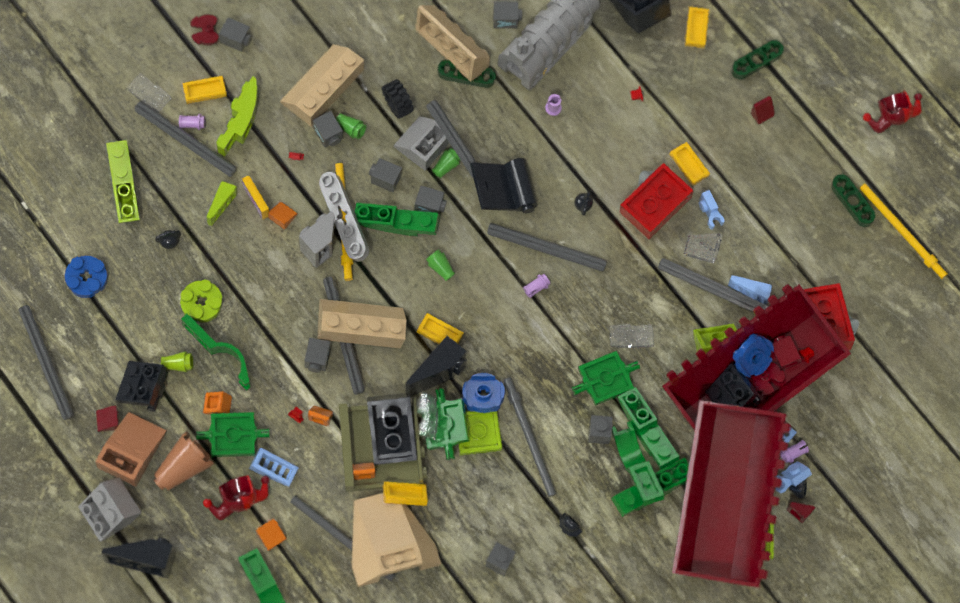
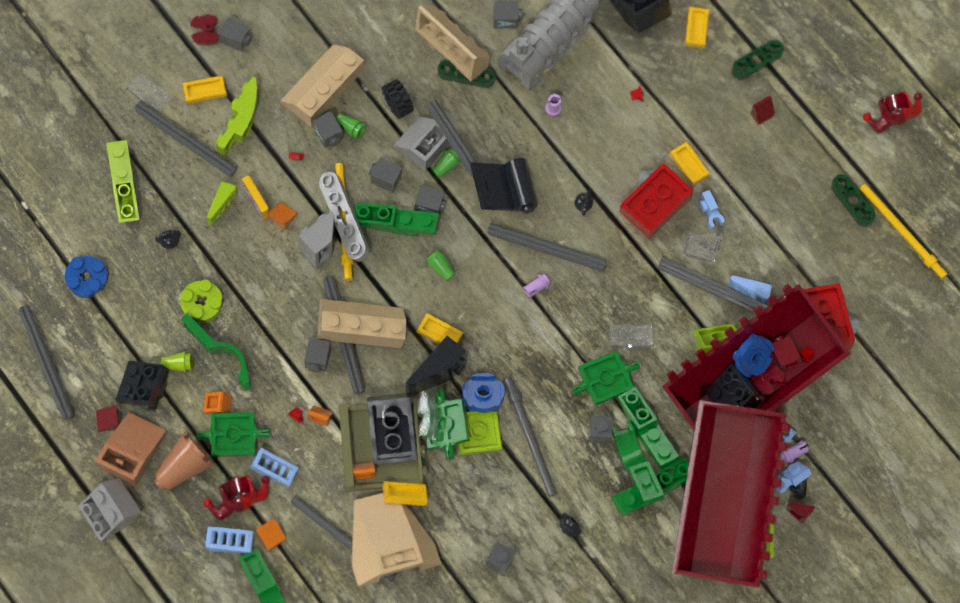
black slope [101,538,176,579] -> none
lavender pin [179,114,206,130] -> none
none -> light blue slope [205,527,254,553]

